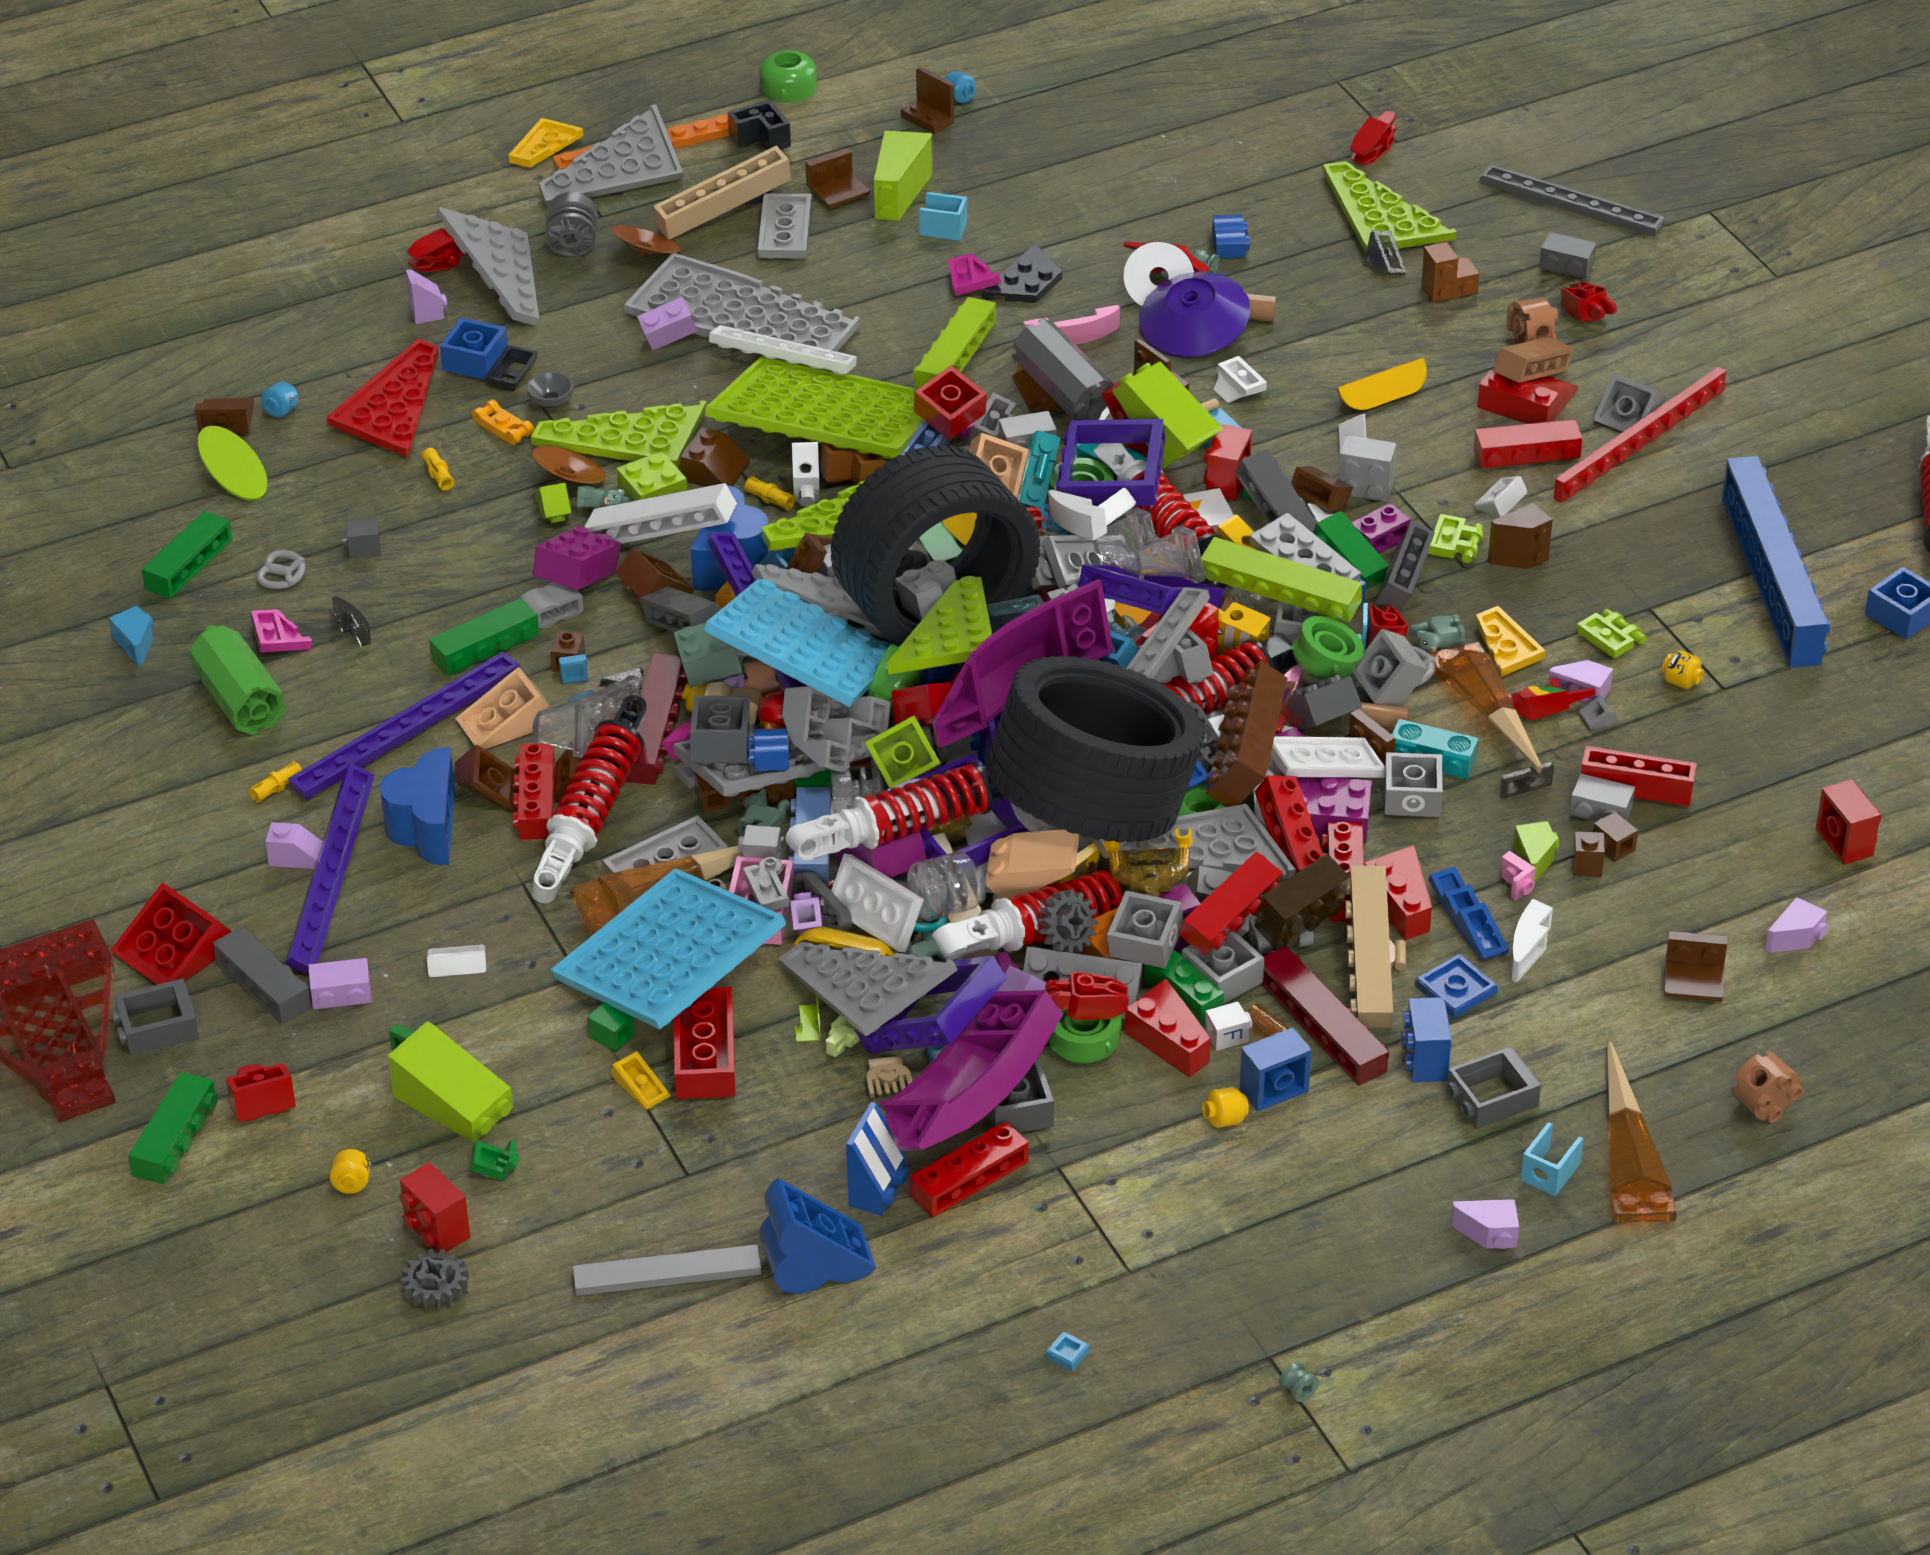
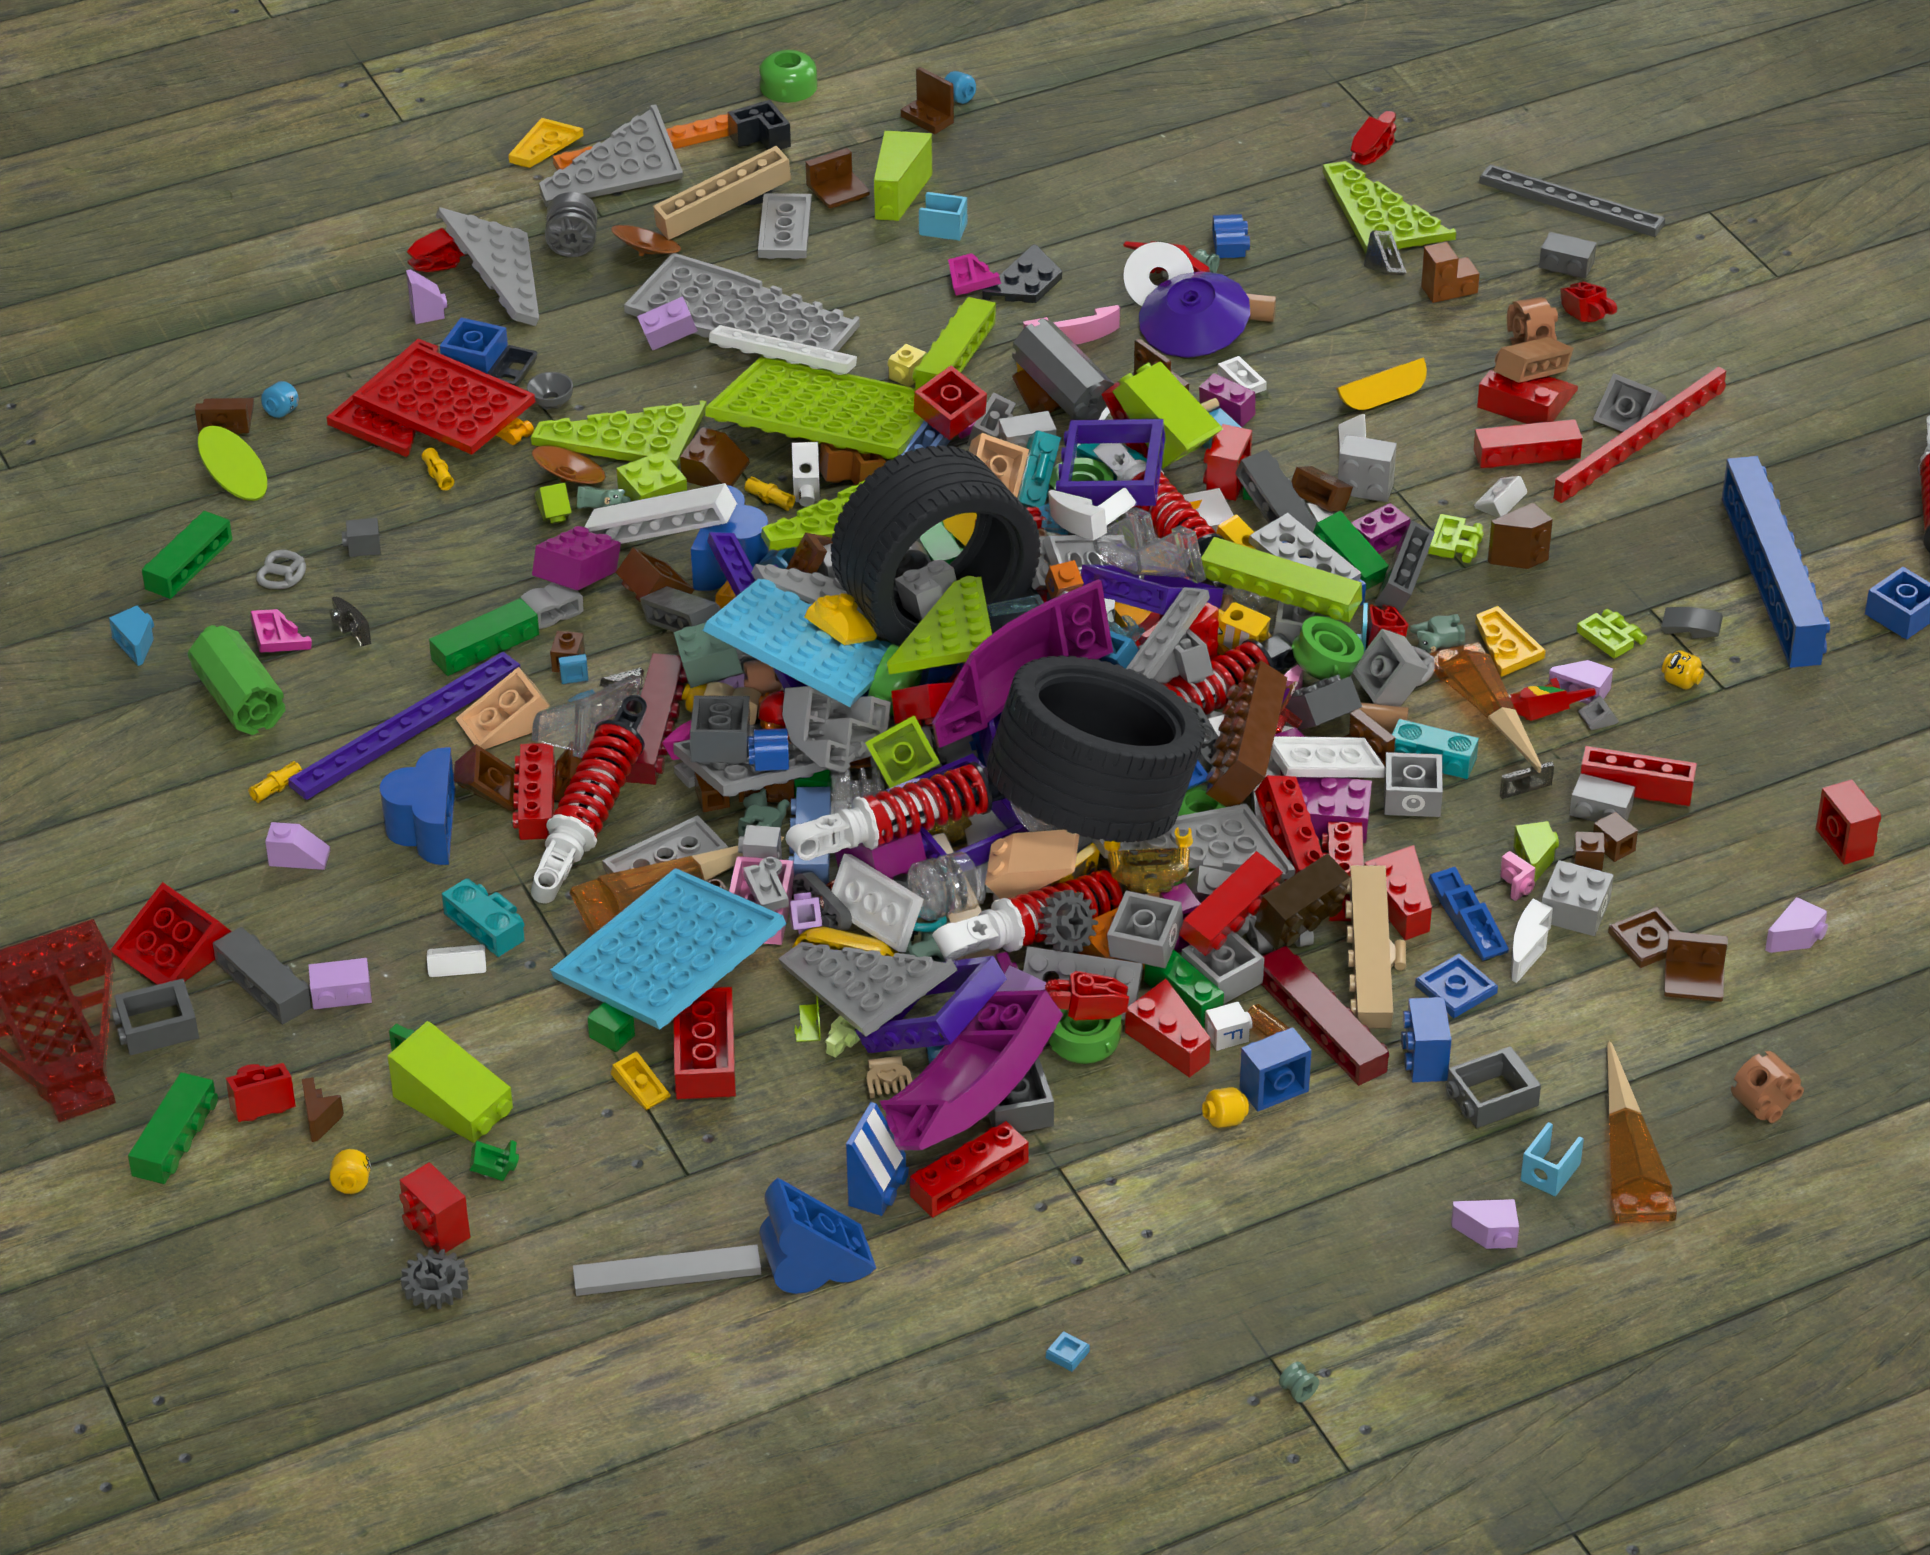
dark purple plate [285,762,375,975] -> none
none -> reddish brown slope [302,1077,344,1142]
none -> red plate [352,344,535,455]
none -> teal piece [442,879,525,957]
none -> yellow slope [804,593,877,645]
none -> light yellow brick [888,344,926,387]
none -> orange brick [1044,560,1084,599]
none -> magenta brick [1199,373,1255,427]
none -> light grey brick [1542,860,1614,936]
none -> reddish brown tile [1608,907,1680,968]
none -> dark grey slope [1661,607,1723,639]

